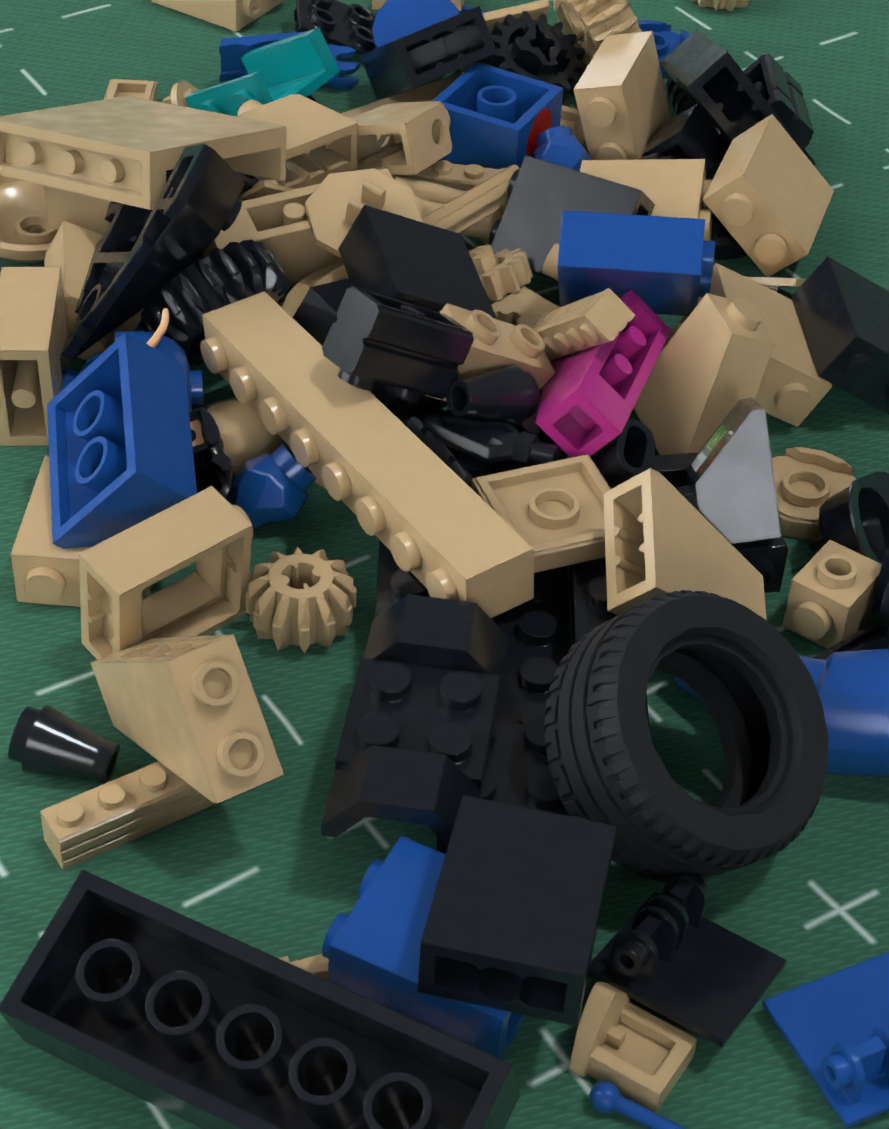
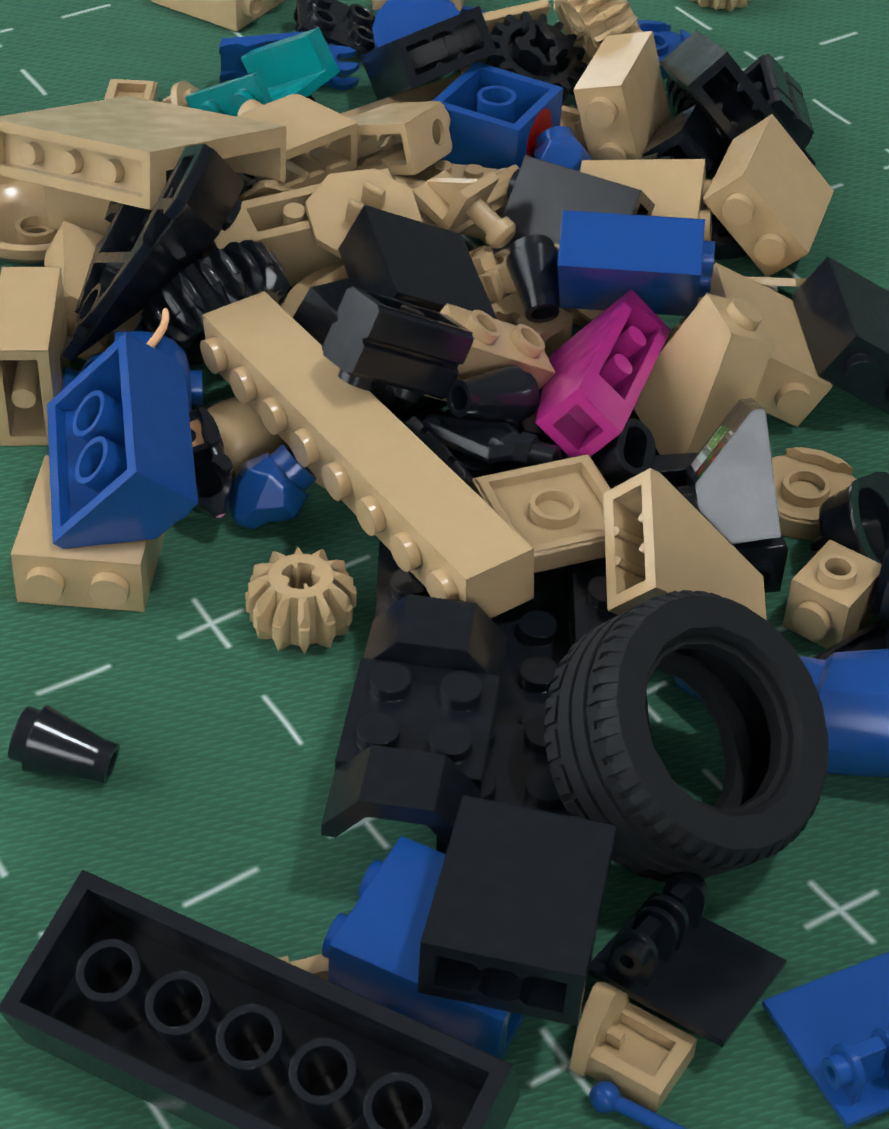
tan piece [40,761,217,870] -> none
tan window [79,486,253,660] -> none
tan slope [91,634,284,804] -> none
tan piece [531,288,636,361] -> none
none -> tan piece [413,170,516,248]
none -> black cone [506,234,559,323]

